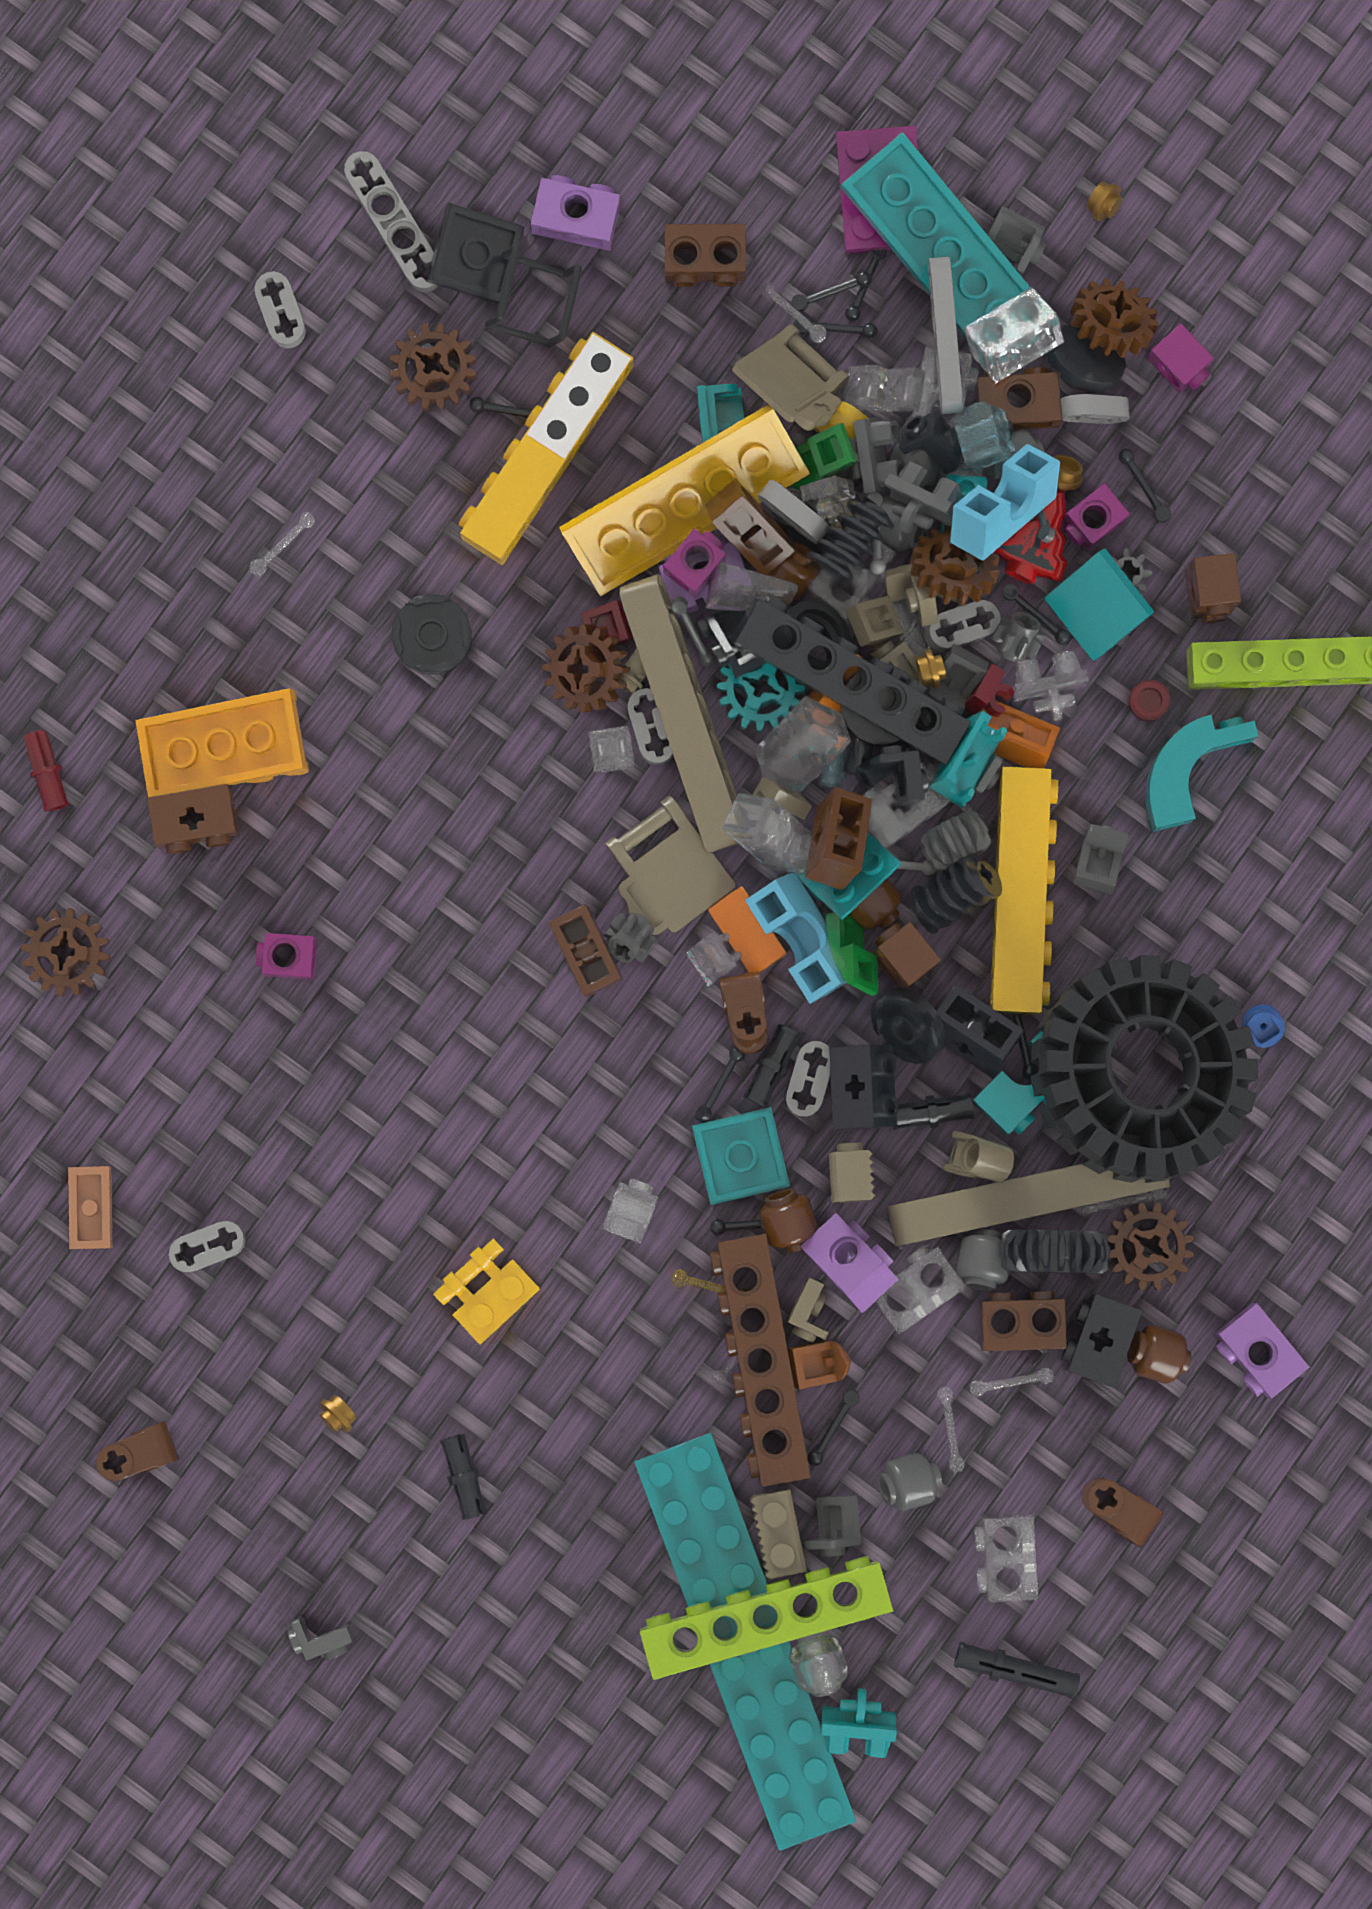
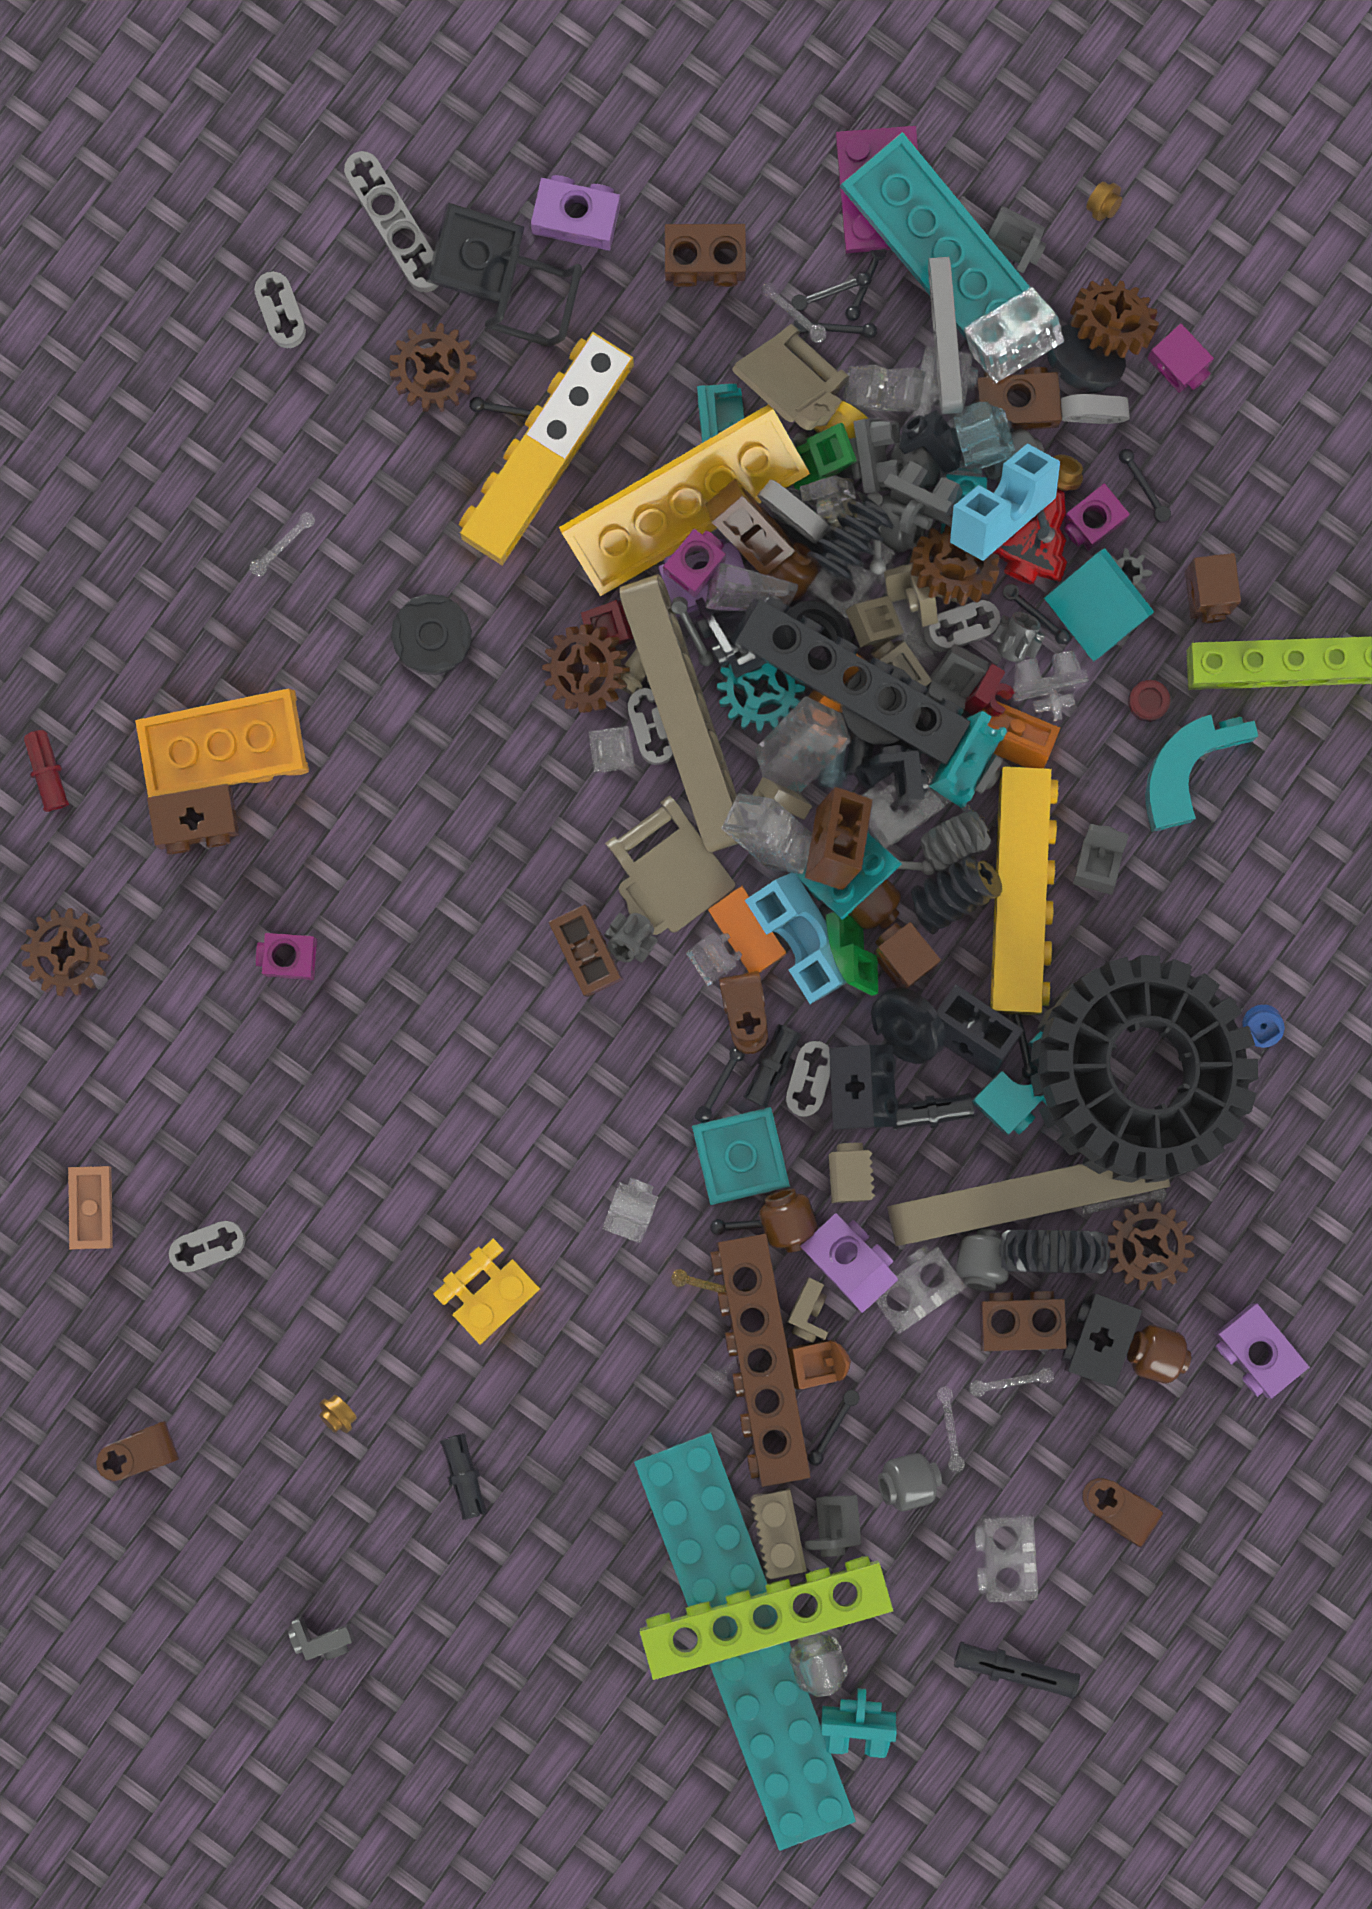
pearl gold plate [915,649,946,690] -> none
dark tan piece [943,1131,1014,1182] -> none

